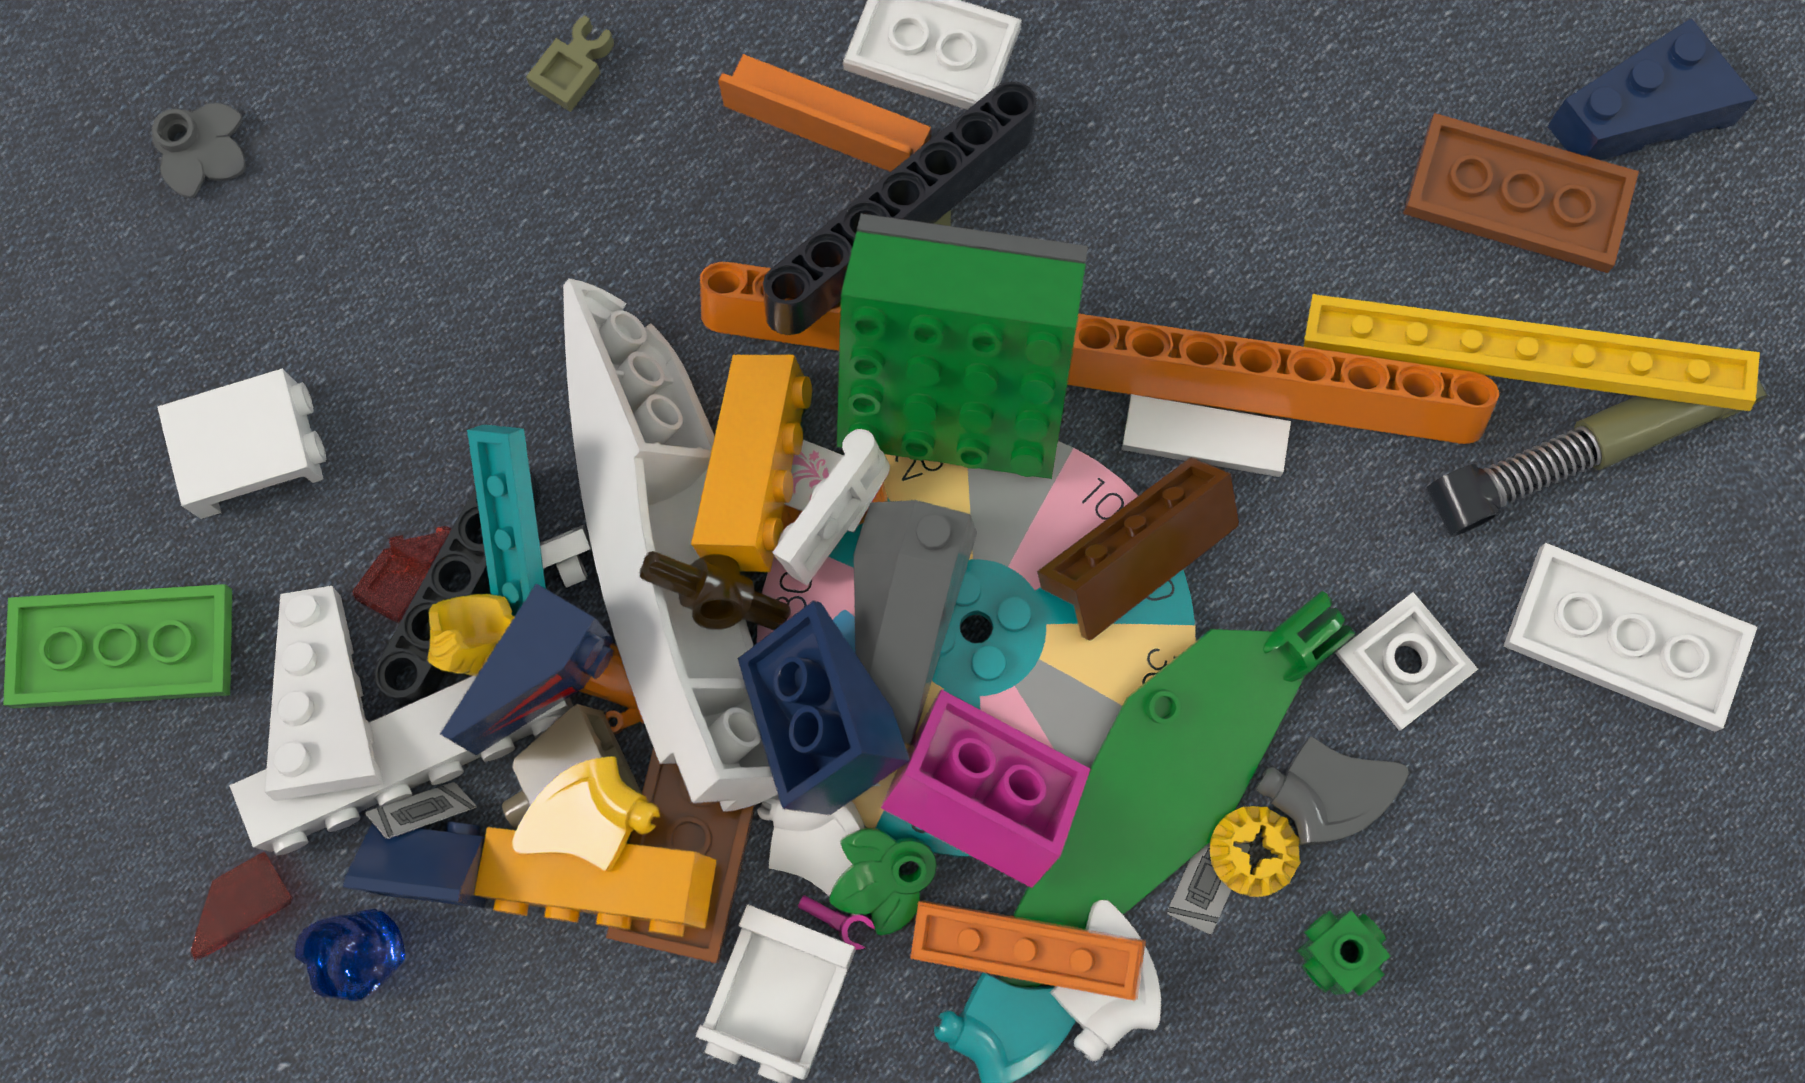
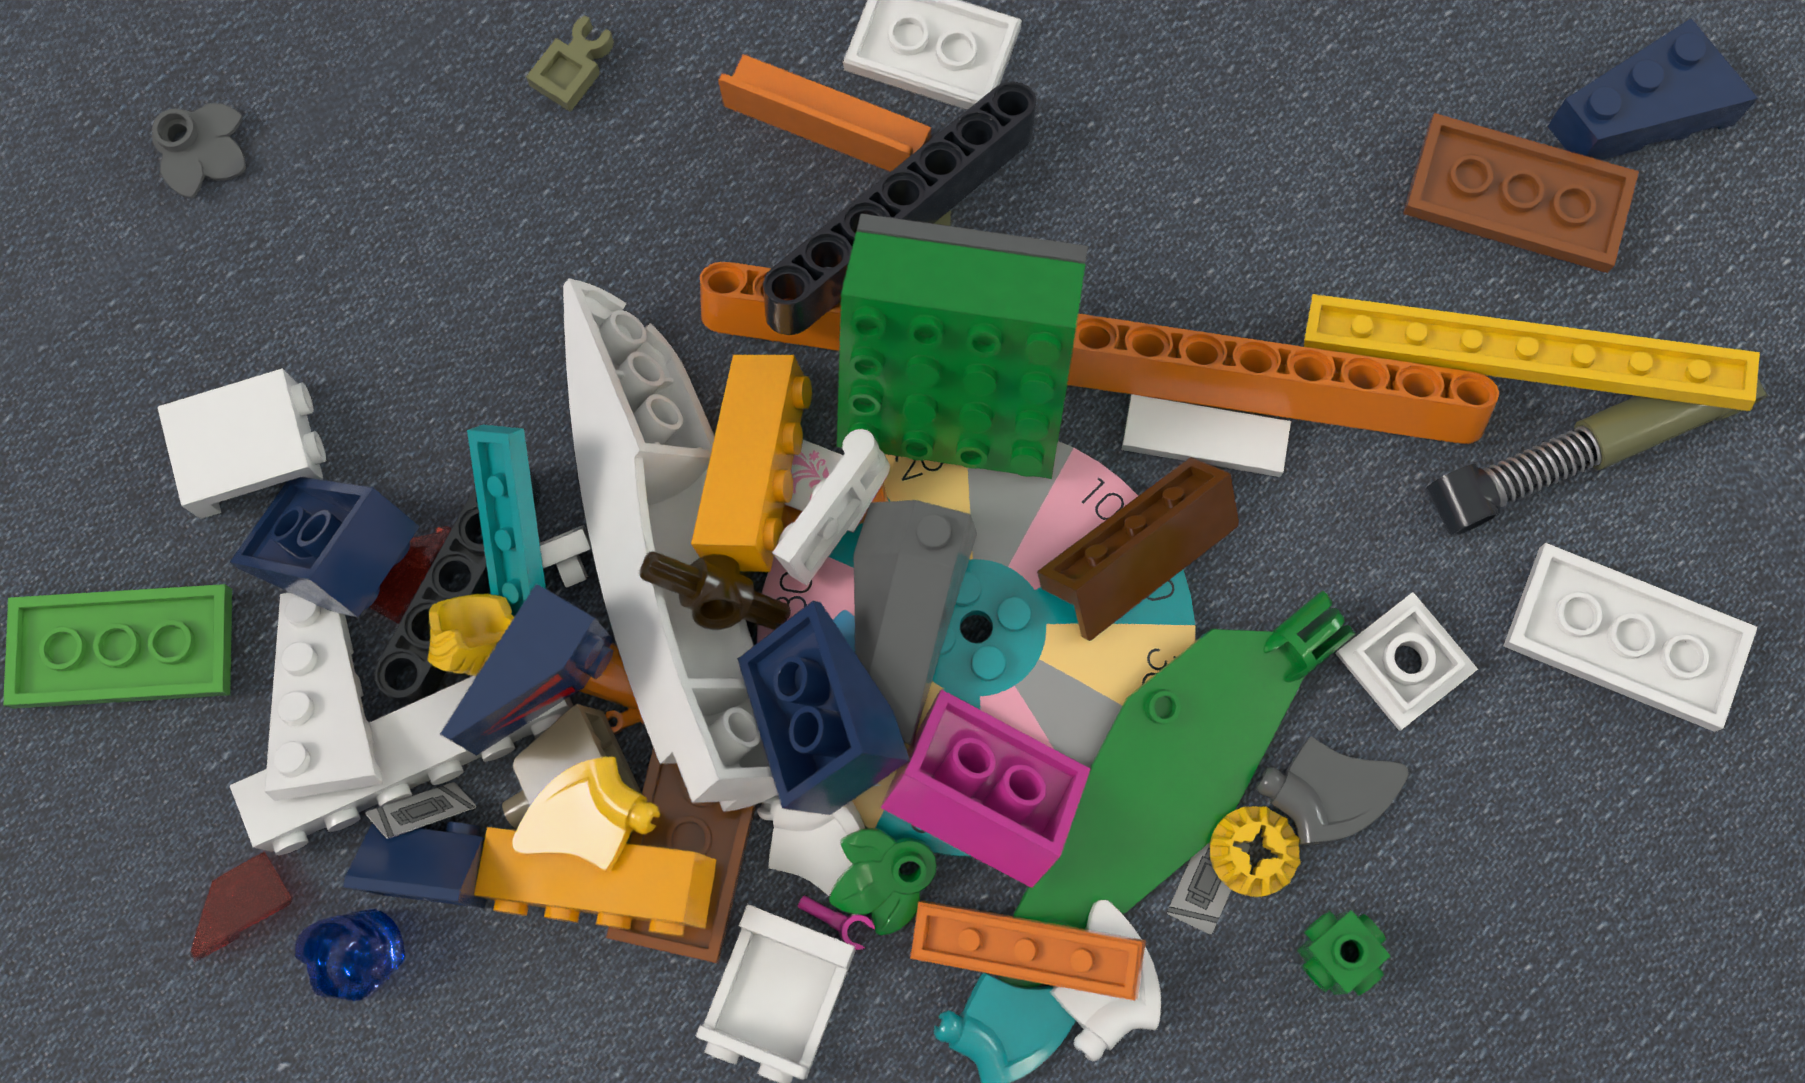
none -> dark blue slope [230,477,420,617]

